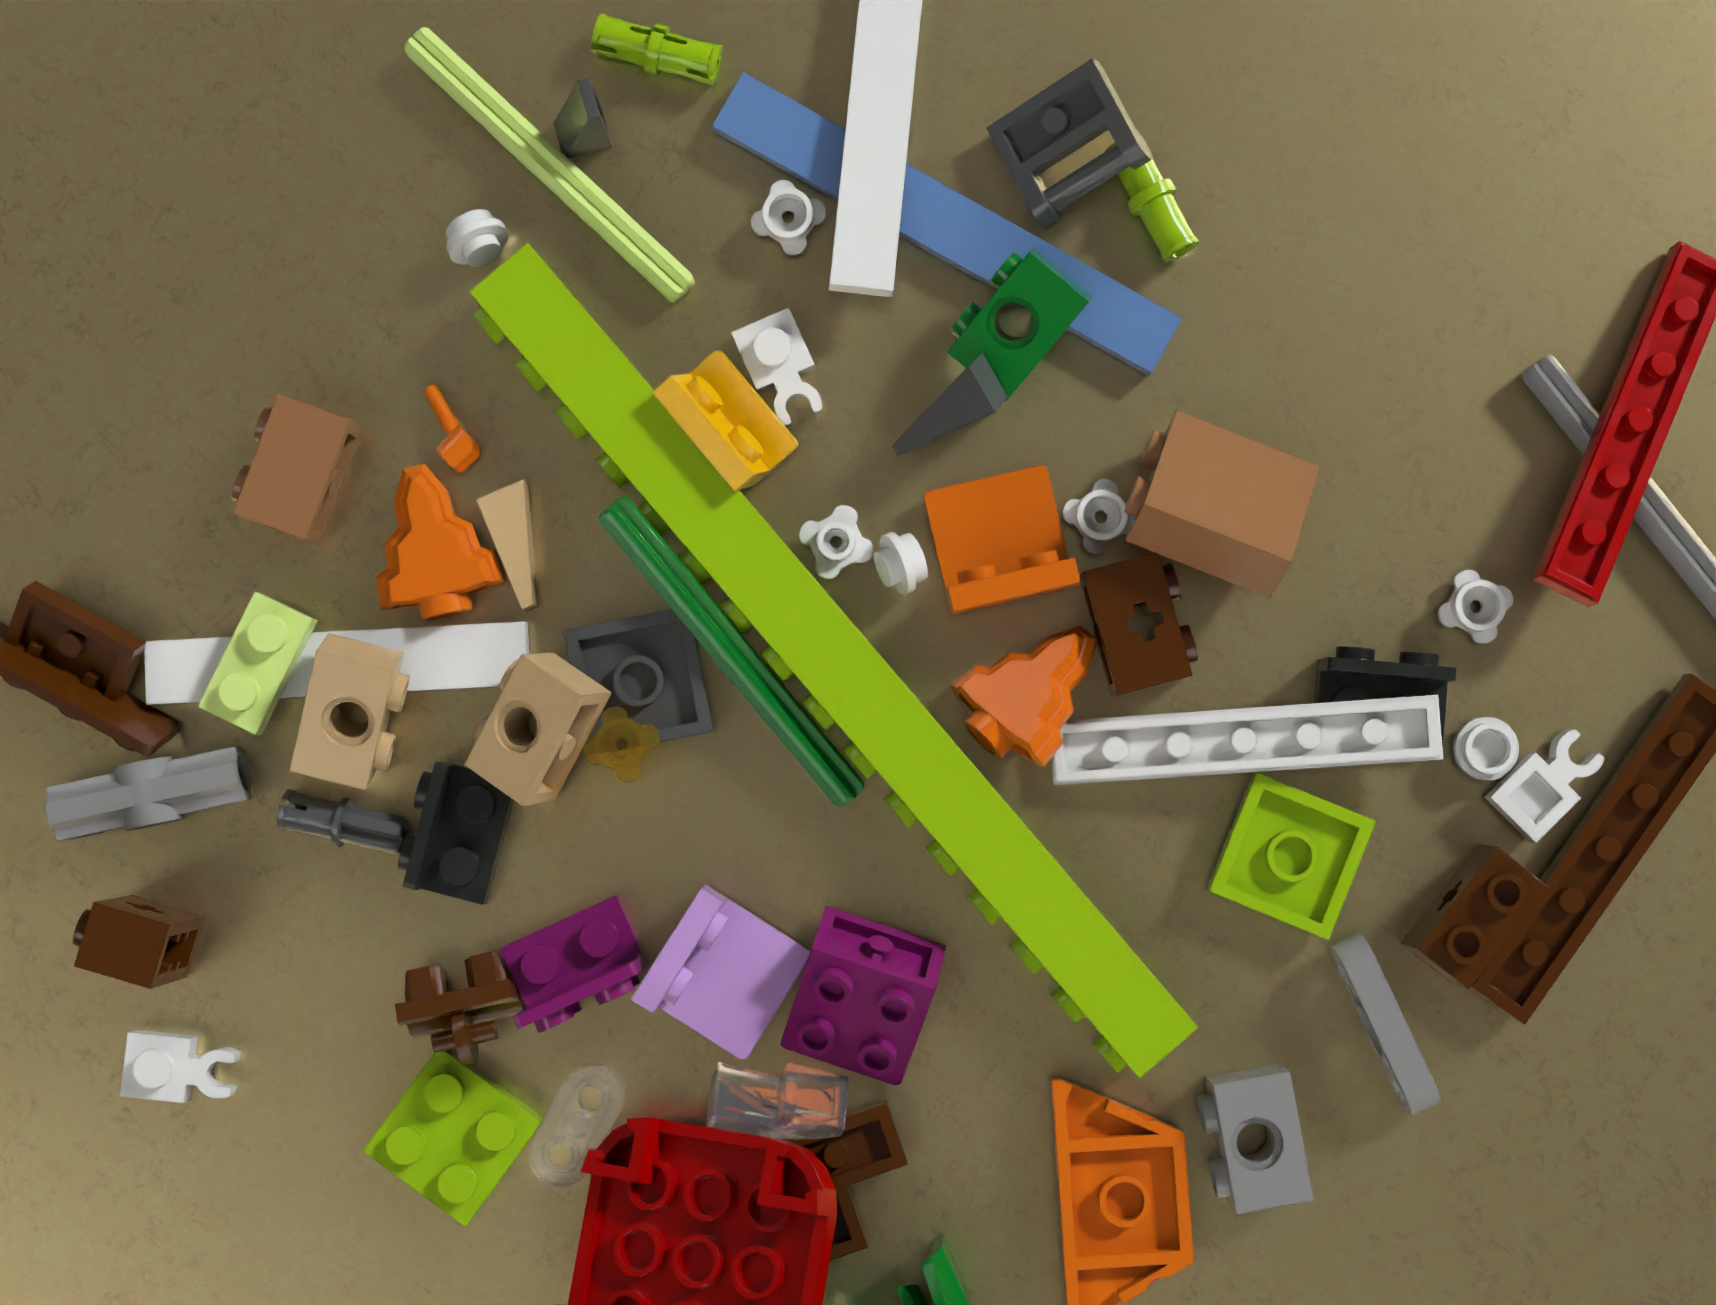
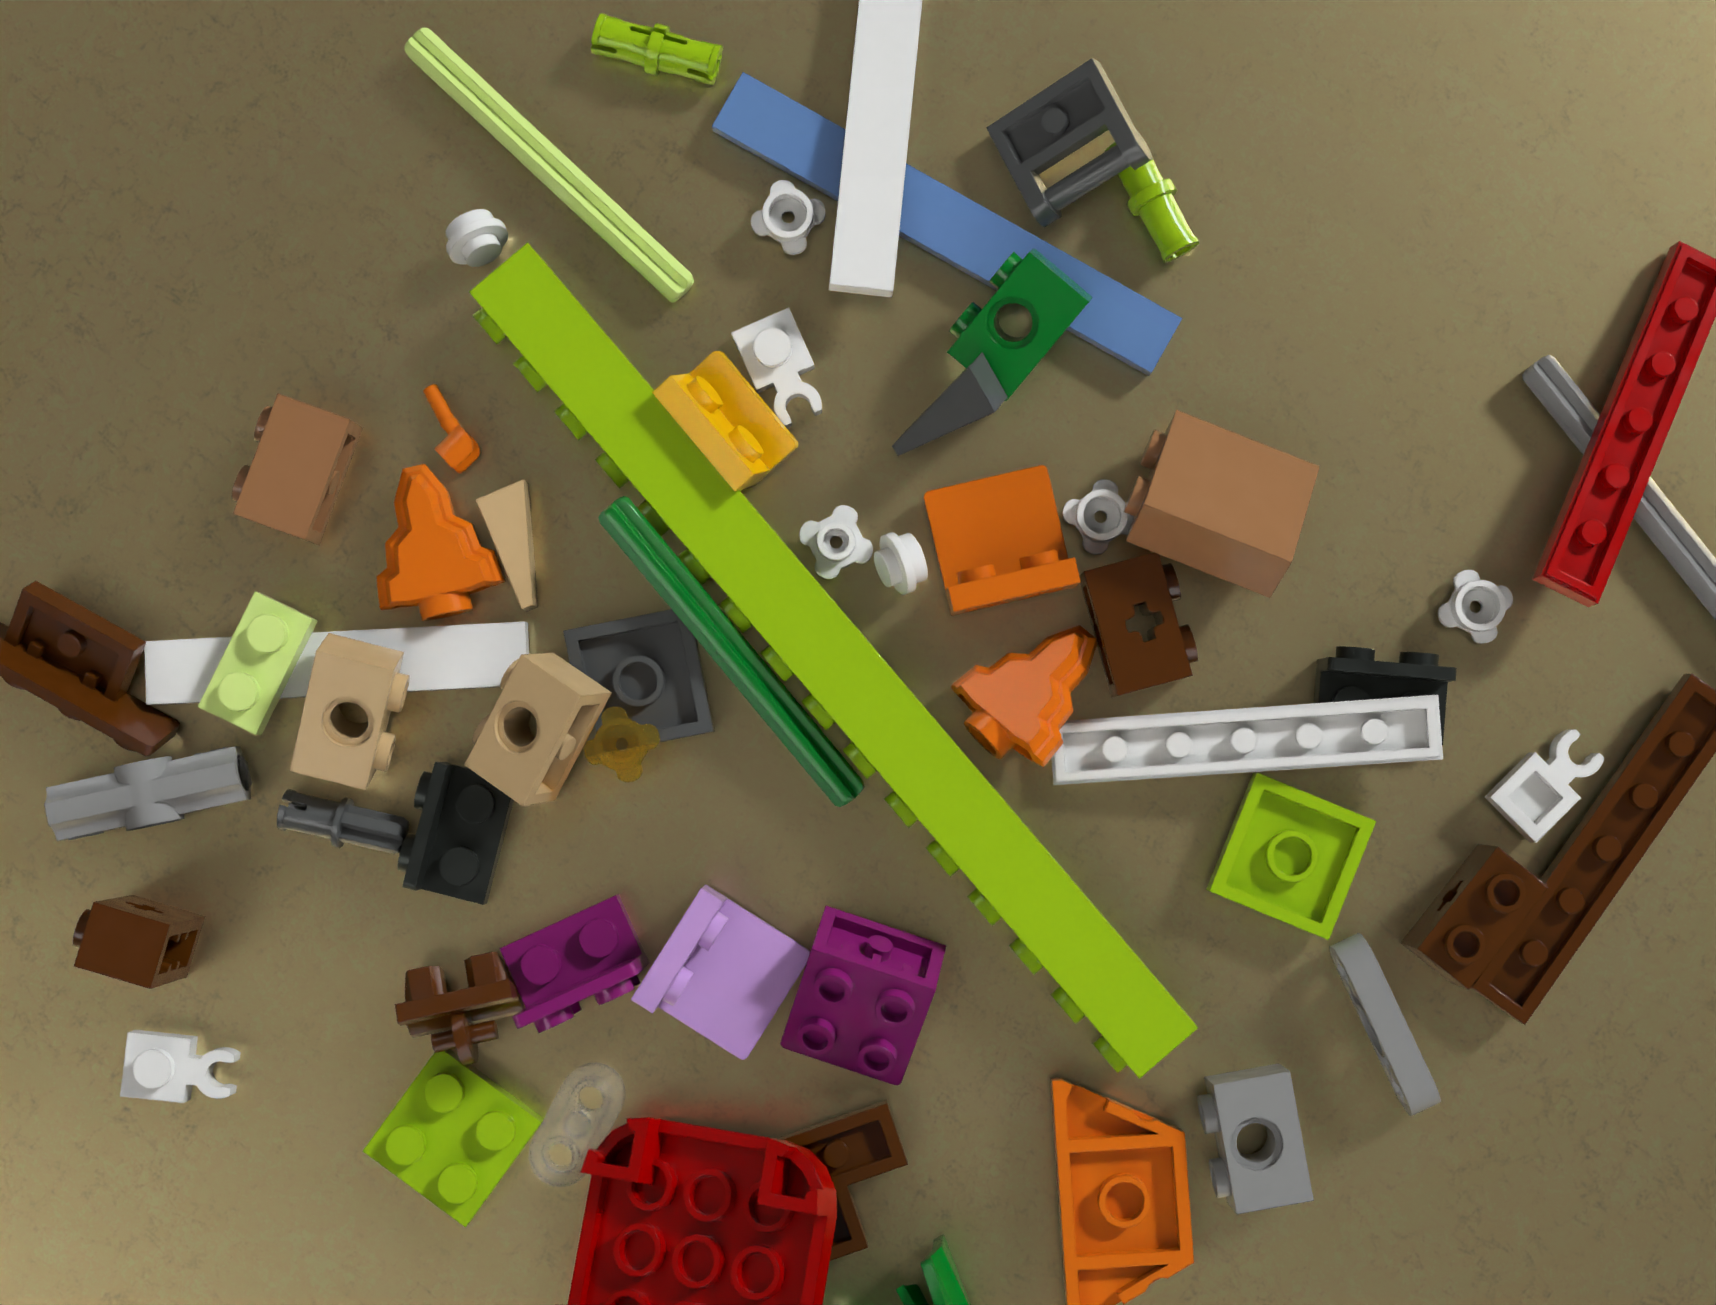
dark grey piece [554,77,612,159] -> none
clear slope [706,1062,848,1139] -> none
white plate [1453,717,1519,781] -> none

